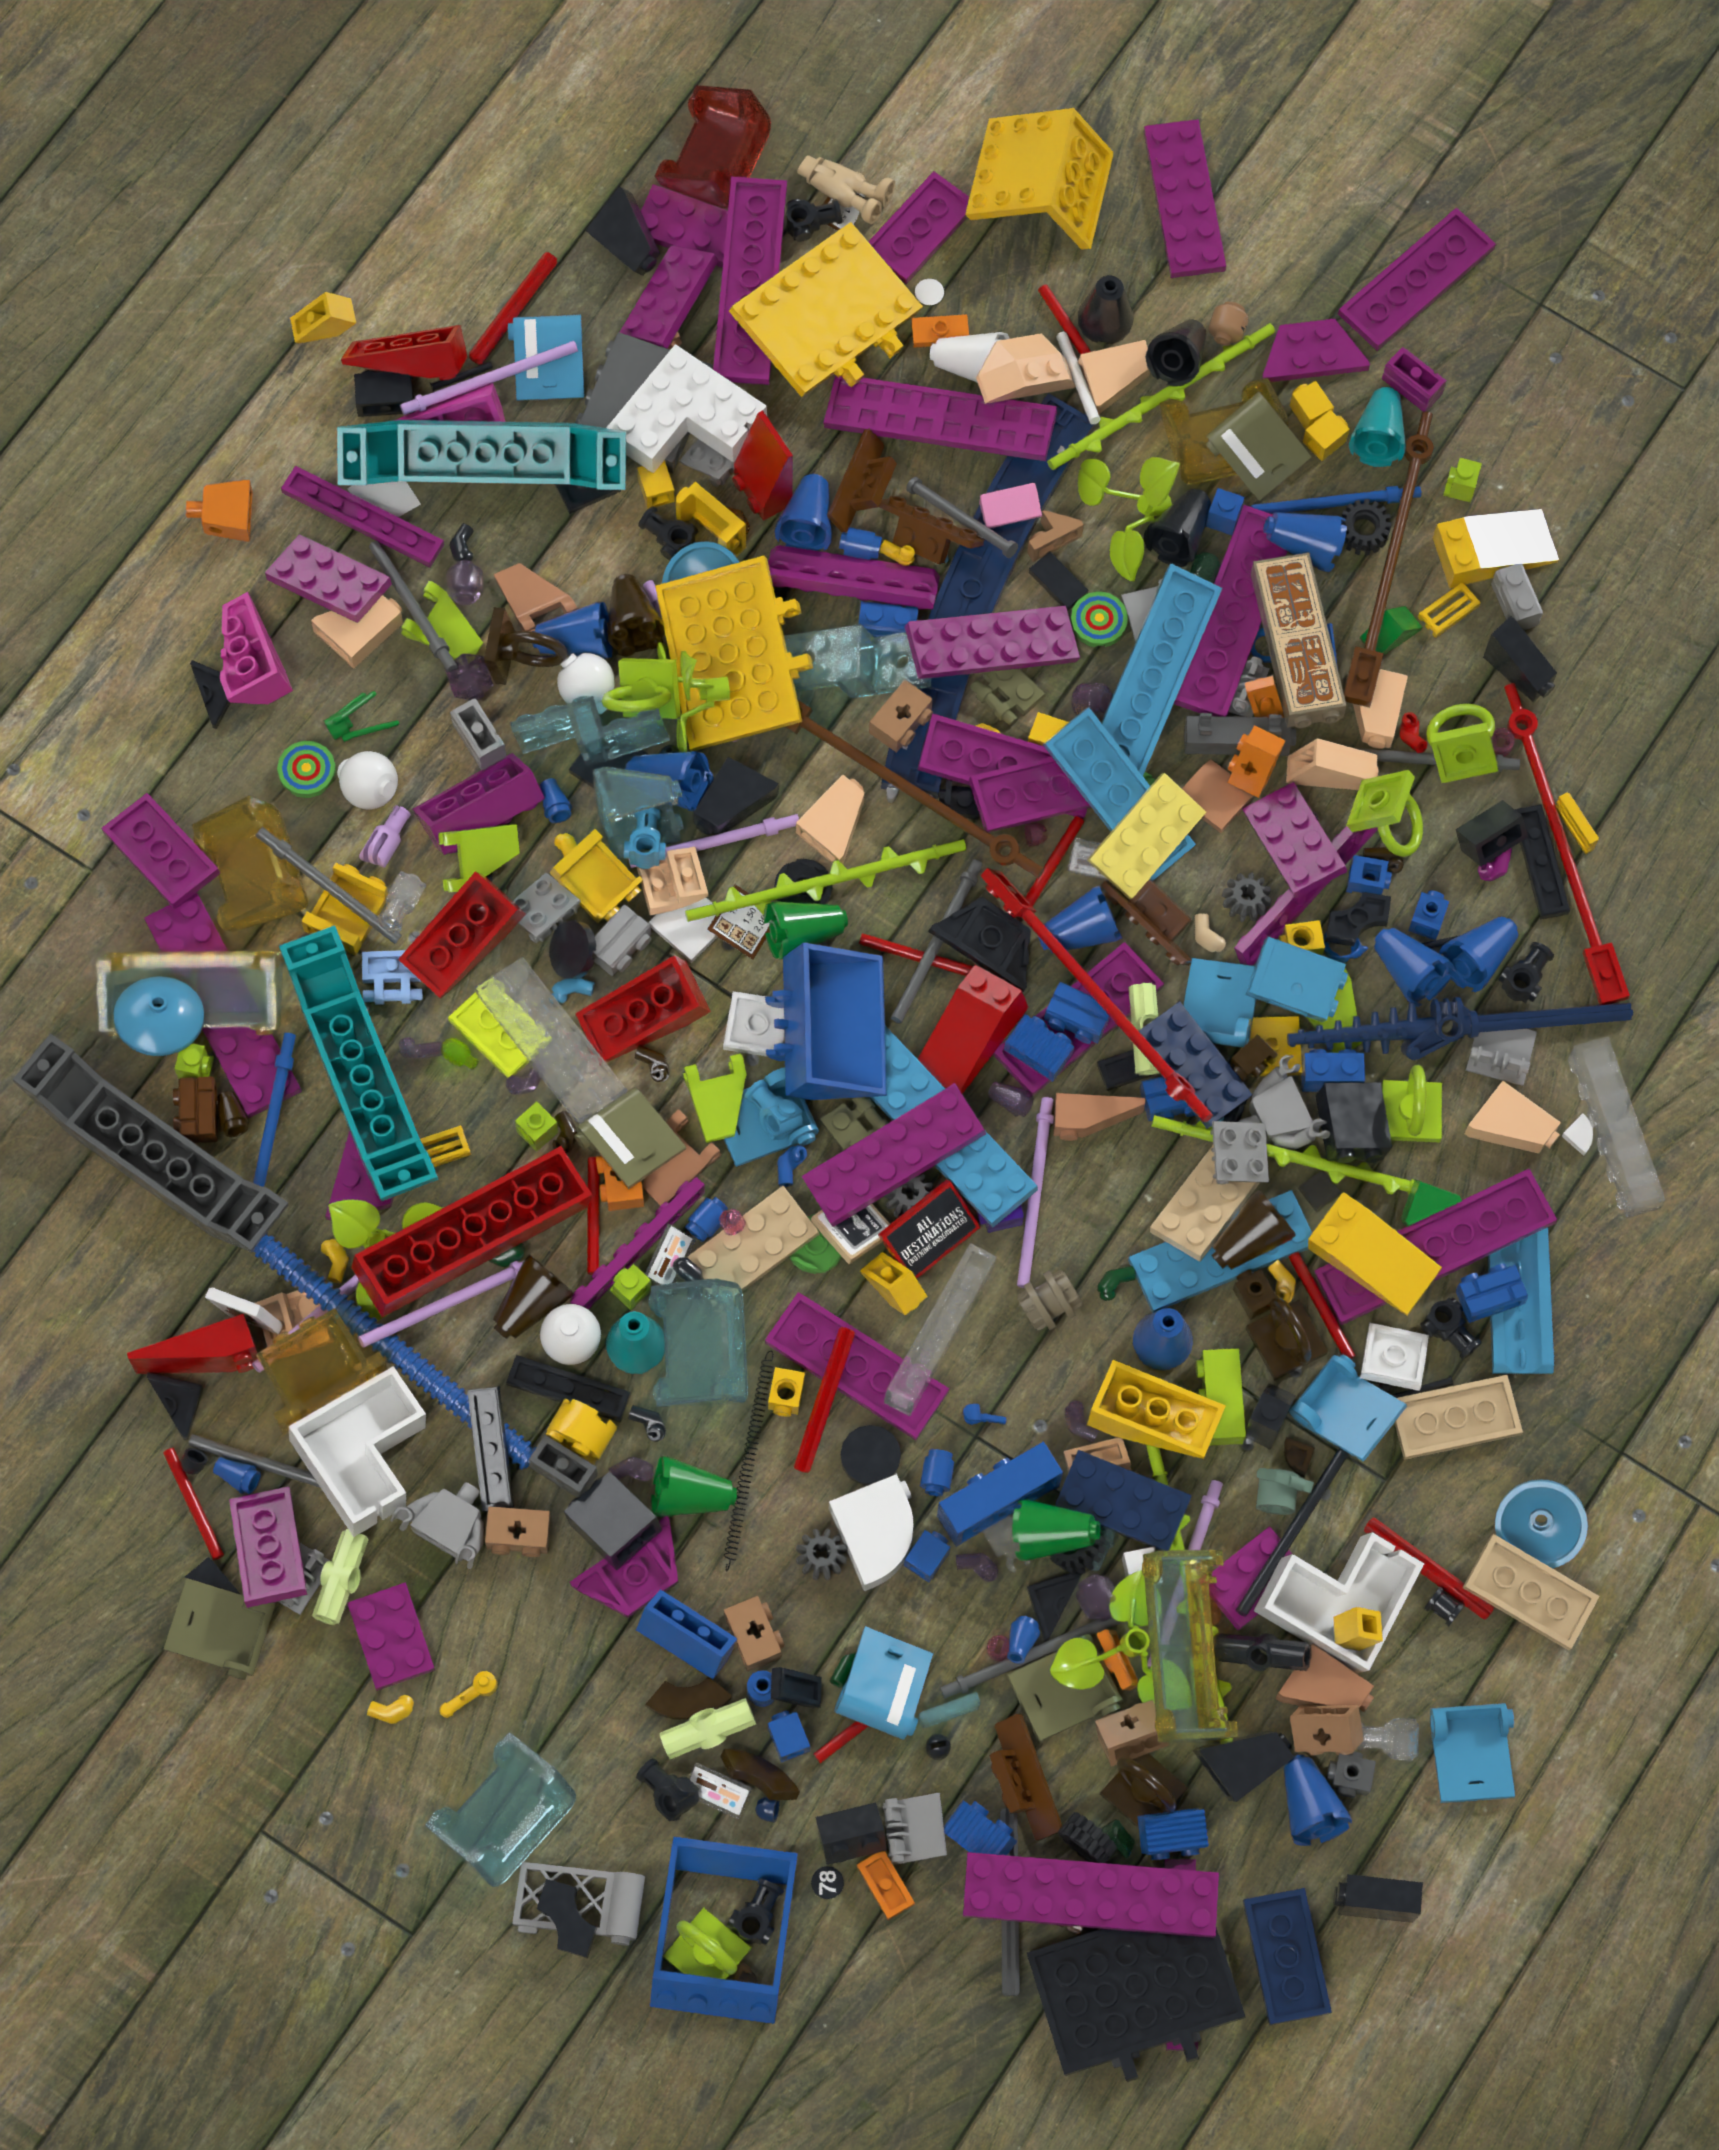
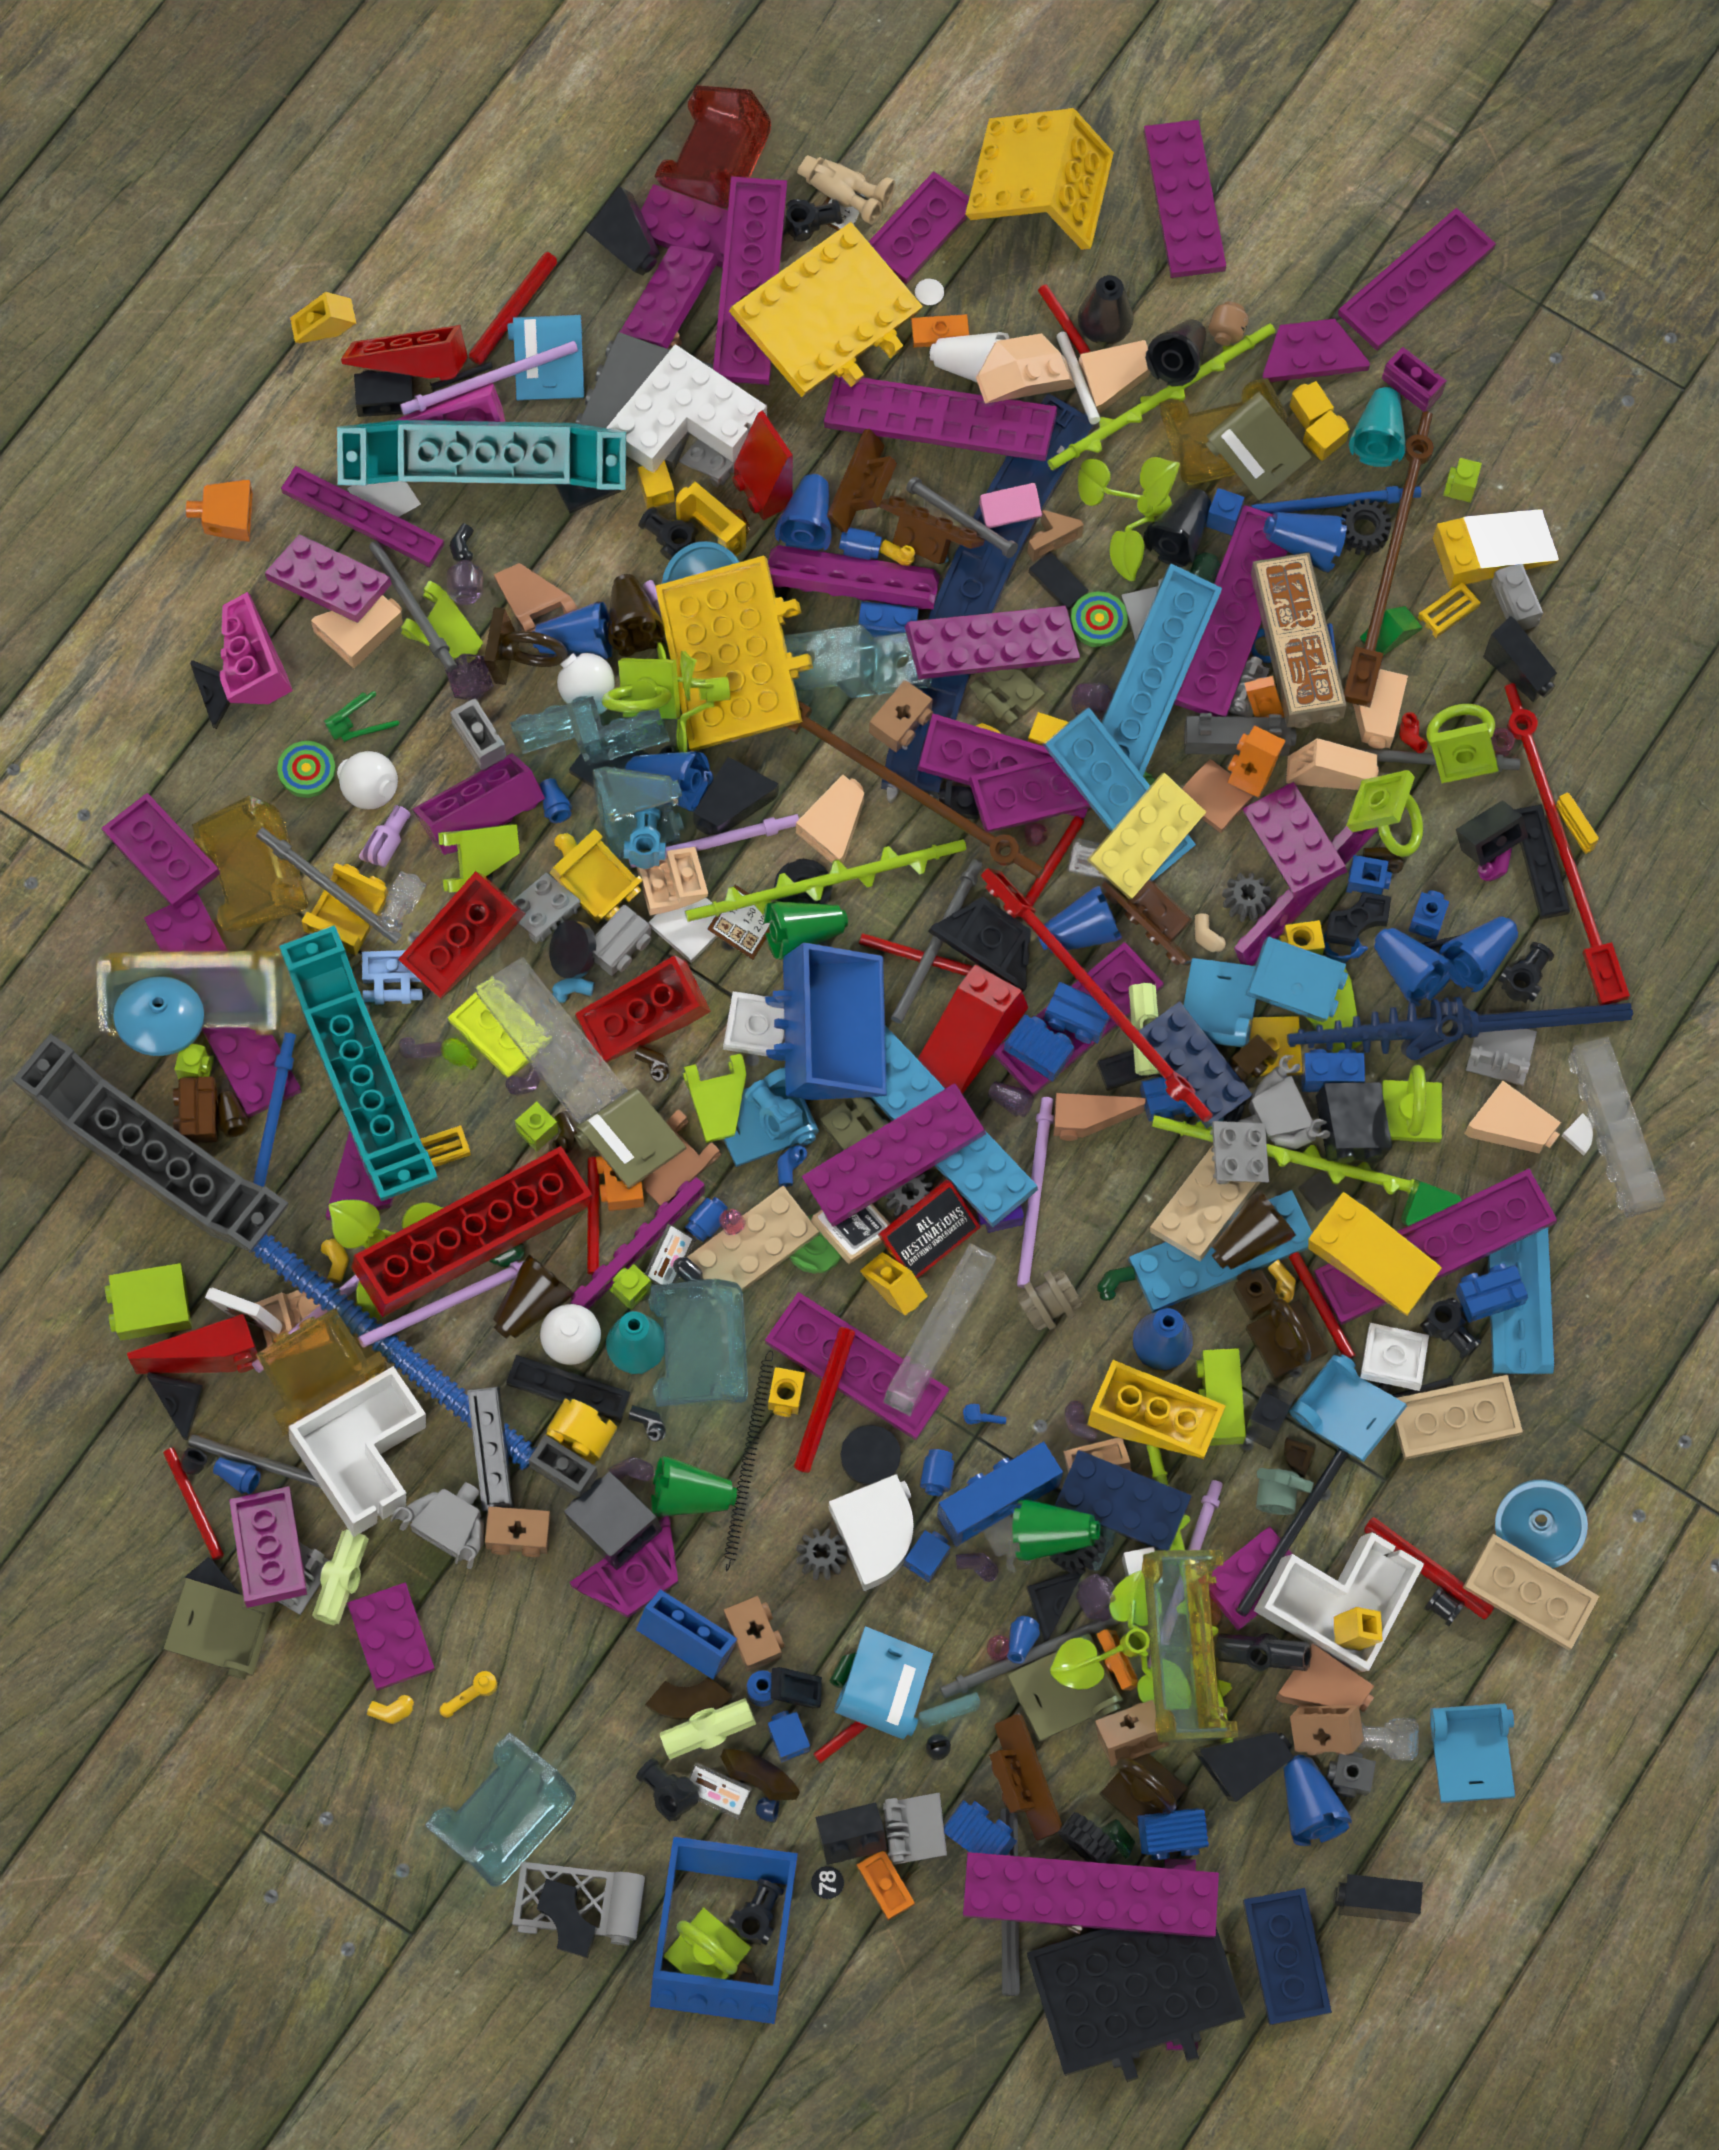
none -> lime brick [105,1263,192,1341]

